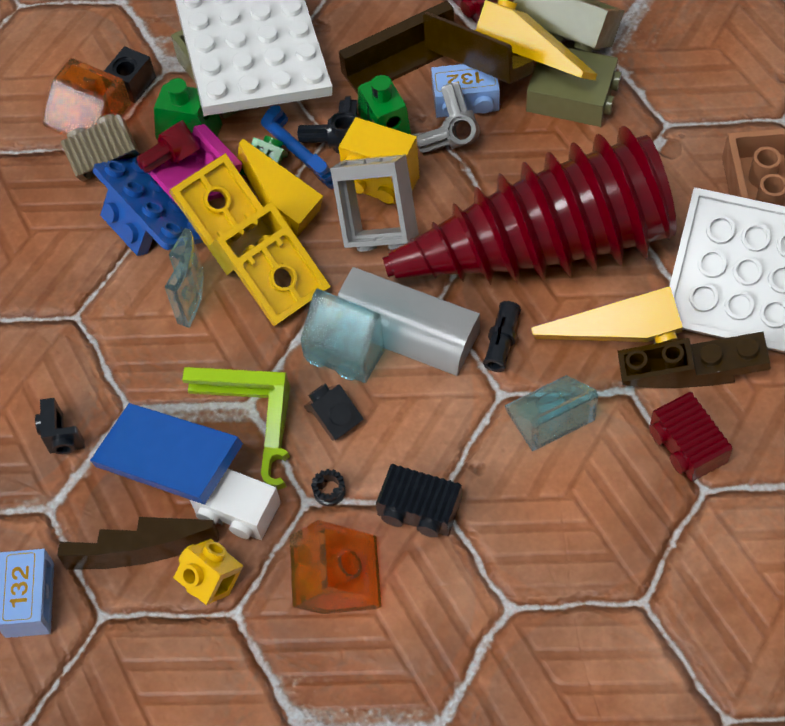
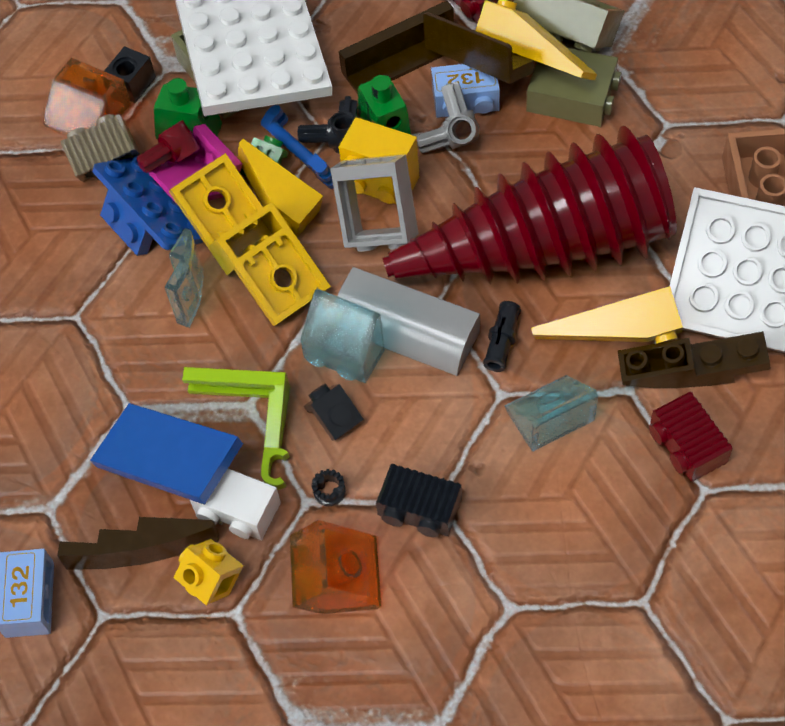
black bracket [35,398,85,455] -> none

